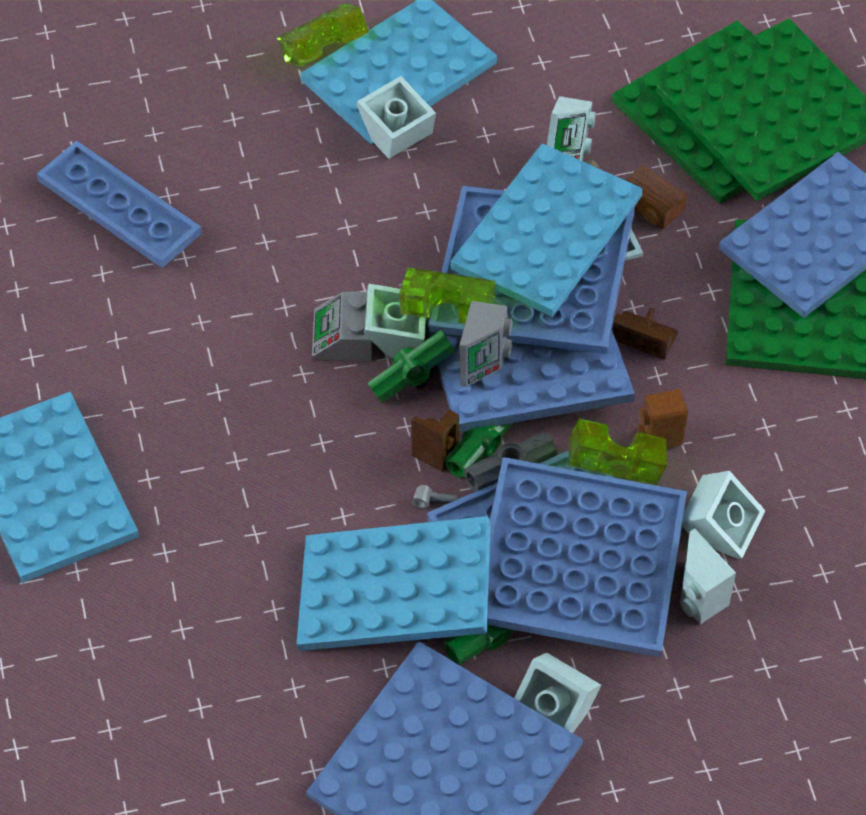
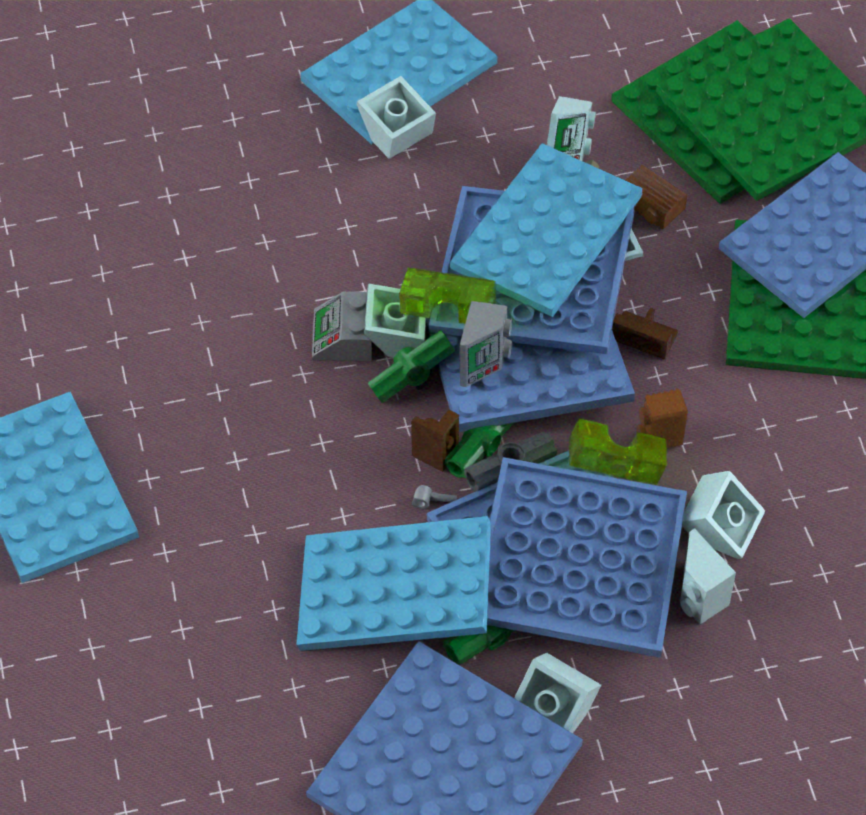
medium blue plate [37,141,202,268] -> none
clear neon green arch [277,3,369,67] -> none

